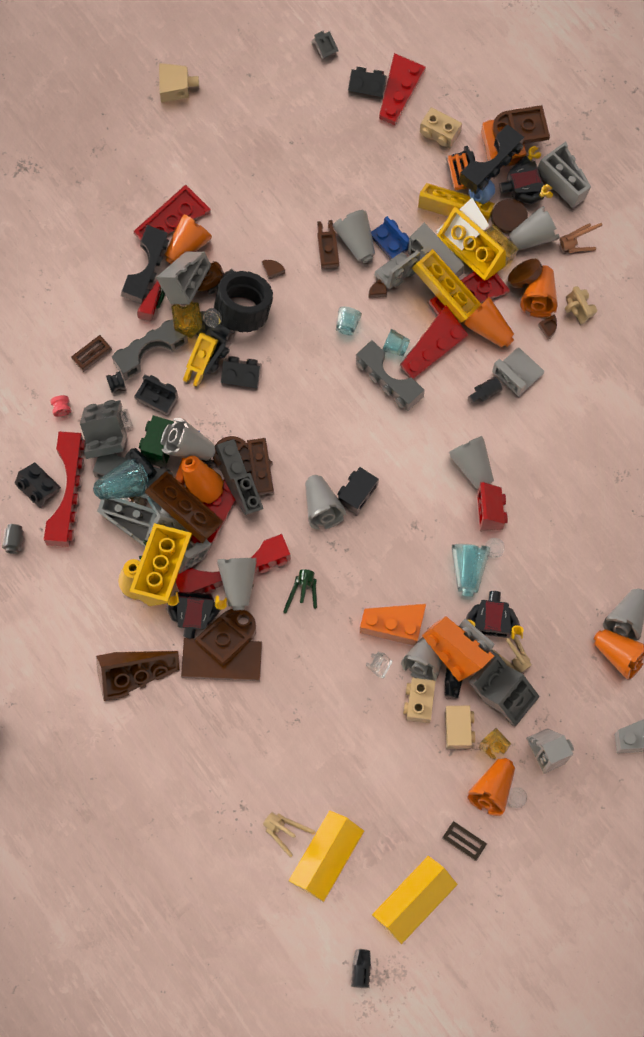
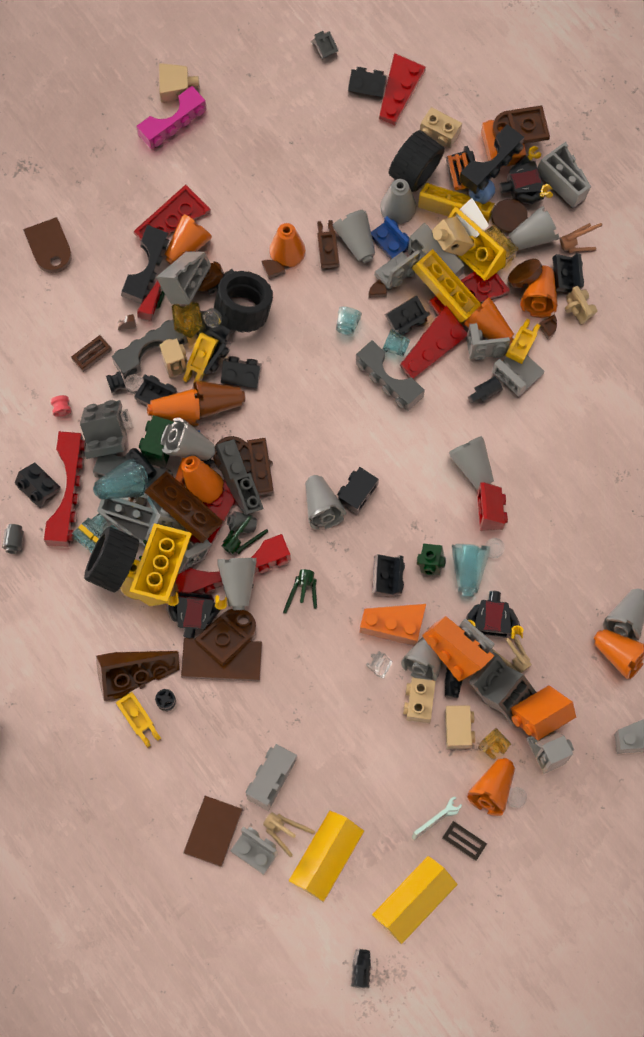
none -> reddish brown tile [23,217,72,273]
none -> clear light blue hips [72,513,118,553]
none -> black tyre [84,526,139,593]
none -> yellow hinge [115,692,161,748]
none -> reddish brown tile [117,314,136,330]
none -> clear tile [124,374,143,394]
none -> dark pink arch [136,86,207,149]
none -> orange cone [147,389,200,427]
none -> black wheel [155,689,176,711]
none -> tan brick [159,339,188,378]
none -> reddish brown tile [183,796,243,867]
none -> dark orange cone [193,381,245,418]
none -> dark green plant [221,516,268,555]
none -> dark grey brick [227,511,257,534]
none -> light grey bracket [231,827,278,875]
none -> light grey wedge [246,744,297,811]
none -> orange cone [269,223,306,268]
none -> black bracket [372,554,405,597]
none -> light grey cone [380,179,416,224]
none -> black bracket [385,296,431,335]
none -> black tyre [388,130,445,192]
none -> light aqua flag [412,797,462,840]
none -> dark green brick [417,543,446,576]
none -> tan torso [432,217,475,256]
none -> light grey bracket [466,323,510,360]
none -> yellow hinge [505,319,541,364]
none -> orange brick [511,685,576,740]
none -> black bracket [552,253,584,293]

